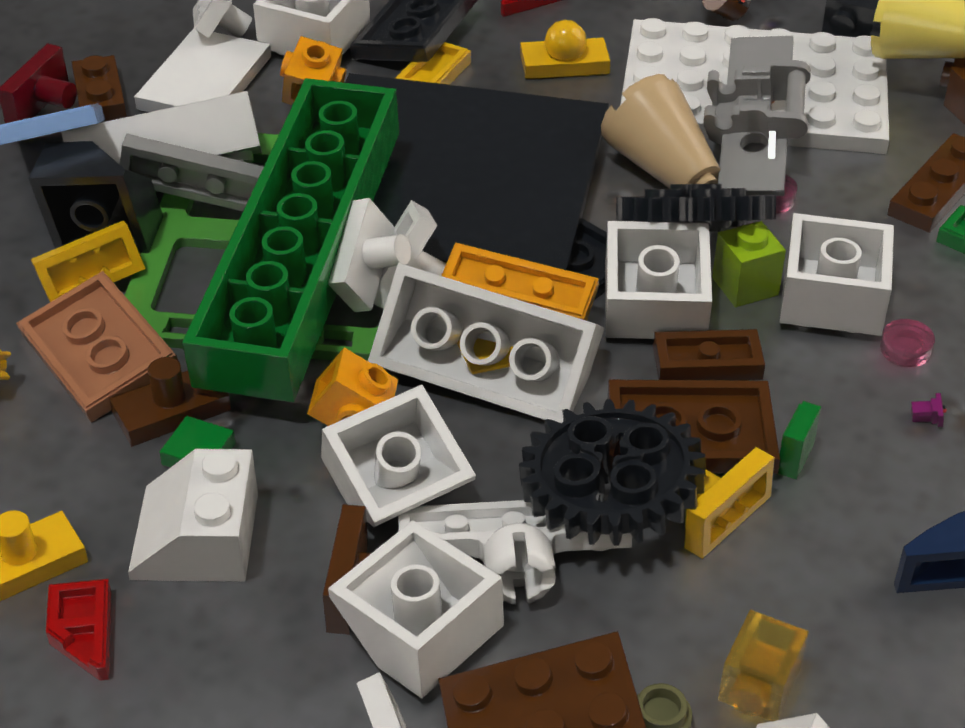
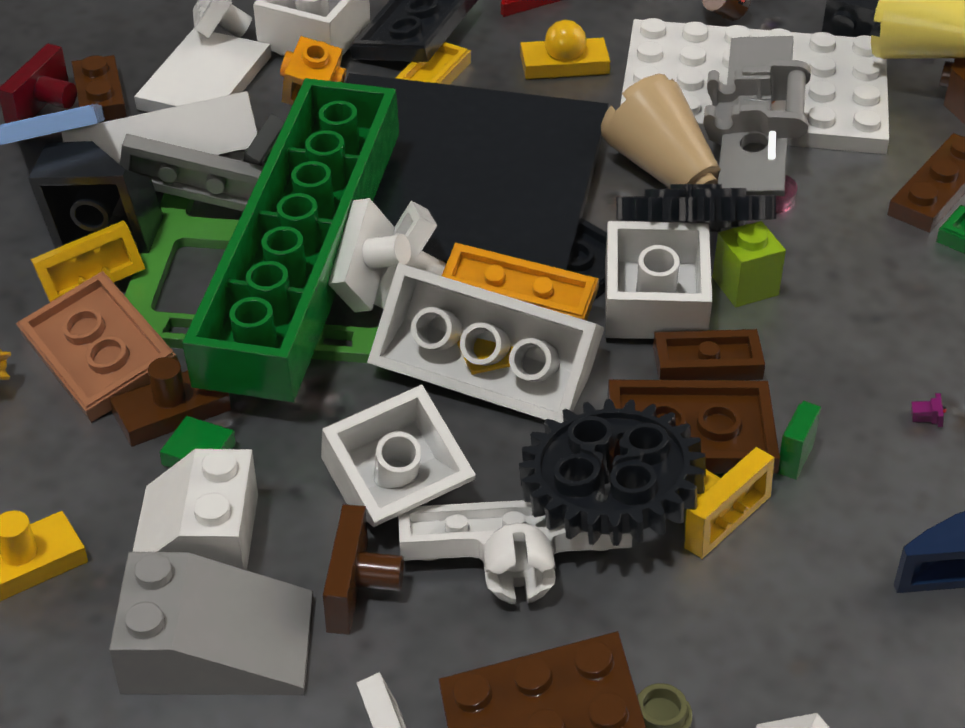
red tile [46,579,111,681] -> none
light orange brick [307,347,398,426] -> none
white slope [328,520,504,699] -> none
clear yellow brick [718,610,809,721] -> none
white brick [779,213,894,336] -> none
clear pink tile [880,319,935,367] -> none
none -> light grey slope [109,552,314,695]
none -> dark grey tile [243,113,284,166]

